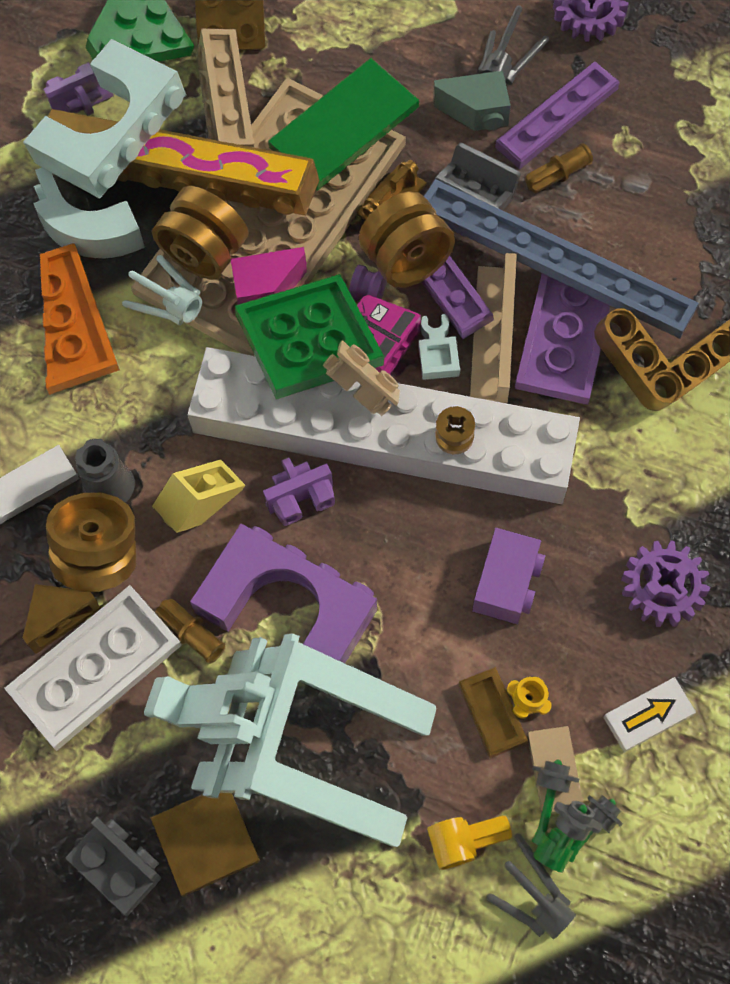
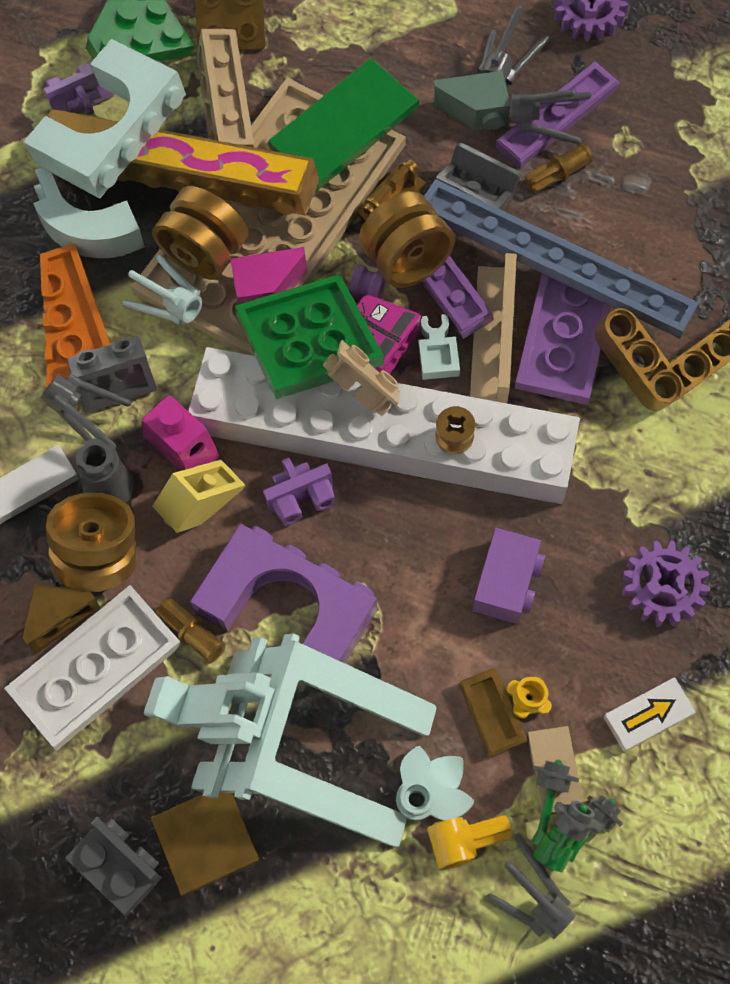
none -> dark grey plant [40,373,131,449]
none -> dark grey bracket [68,336,157,413]
none -> dark pink torso [142,395,220,471]
none -> light aqua plate [396,746,474,821]
none -> dark grey plant [511,90,592,145]

